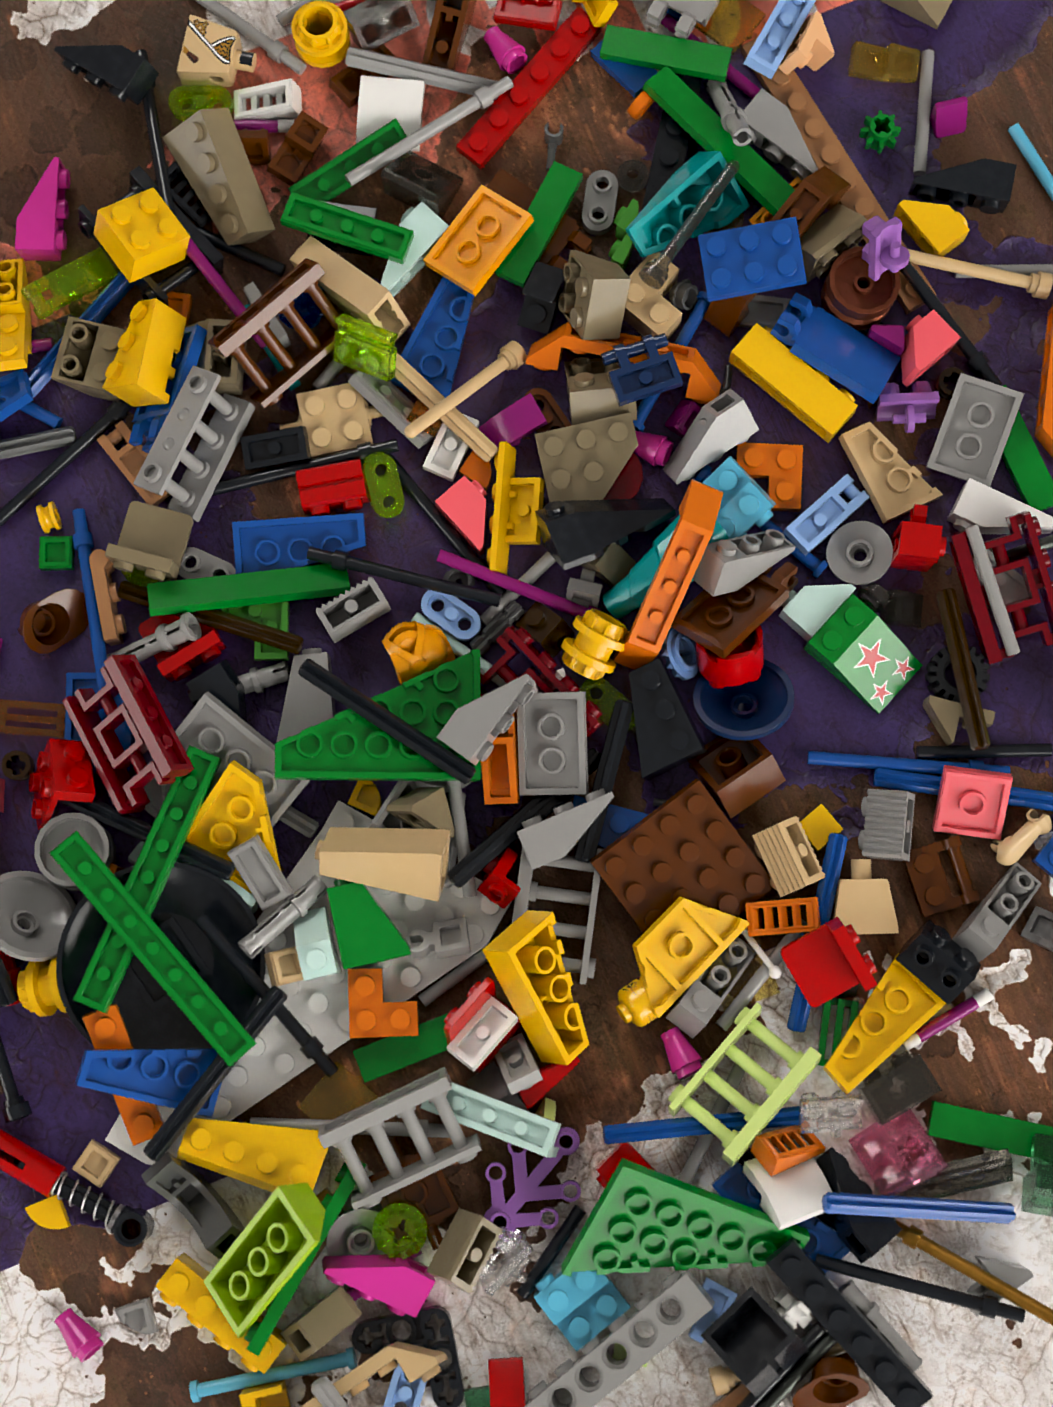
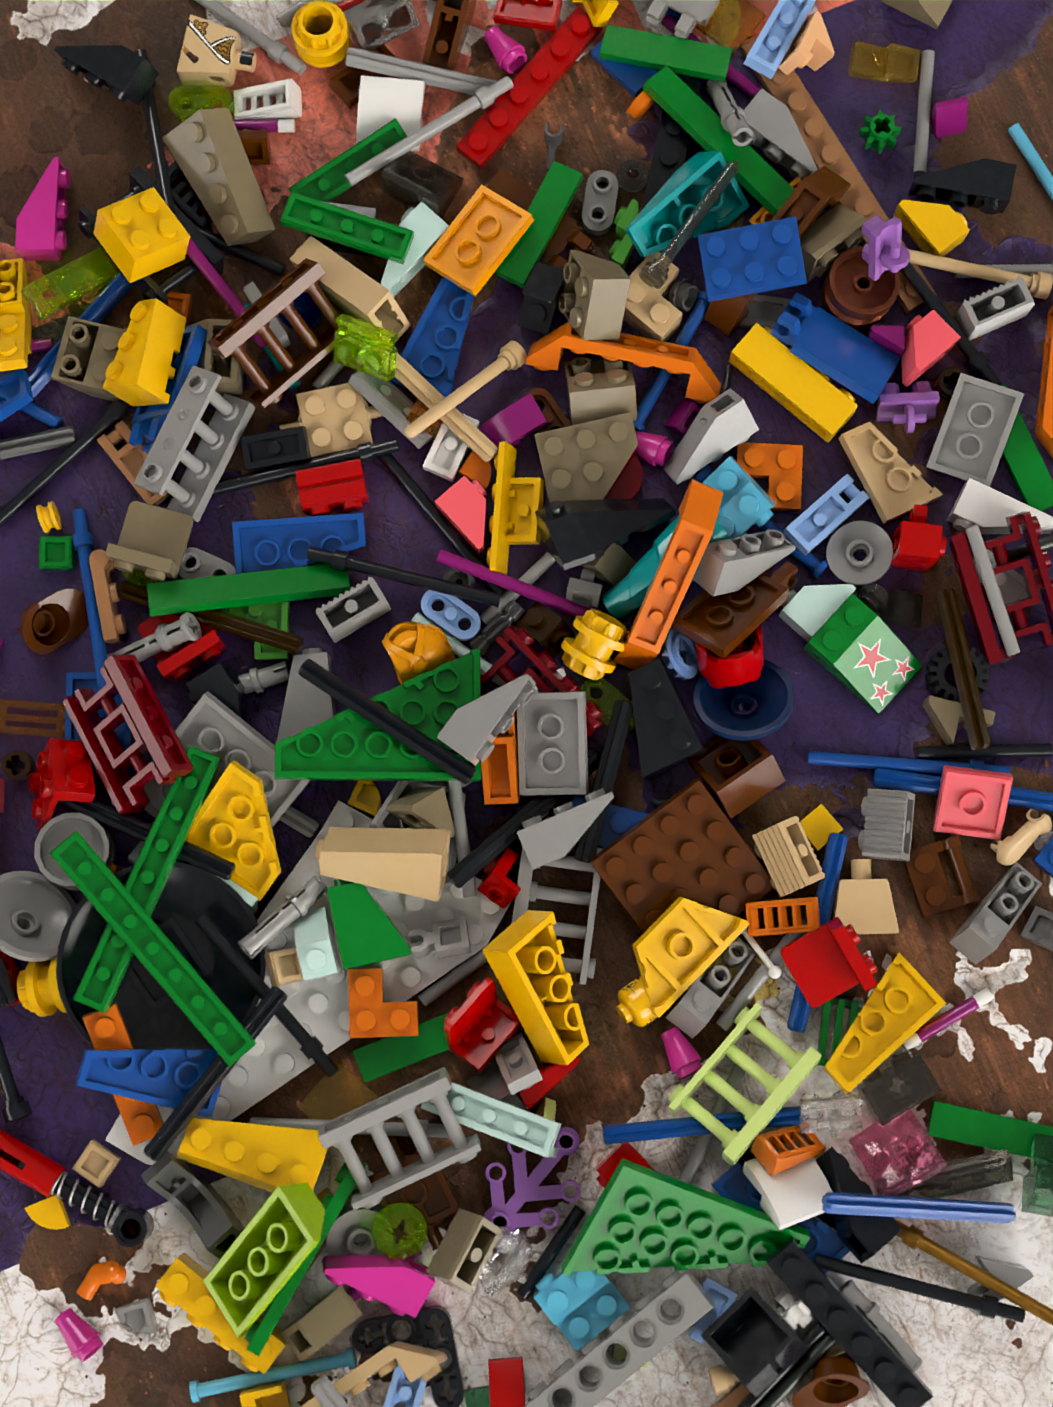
light grey tile [227,834,294,911] -> none
reddish brown slope [266,111,329,186] -> none
clear neon green plate [363,452,405,518] -> none
white plate [447,996,518,1072] -> none
dark blue plate [601,333,683,407] -> none
black brick [896,920,981,1005] -> none
none -> orange arm [76,1260,127,1301]
none -> light grey brick [955,276,1035,340]

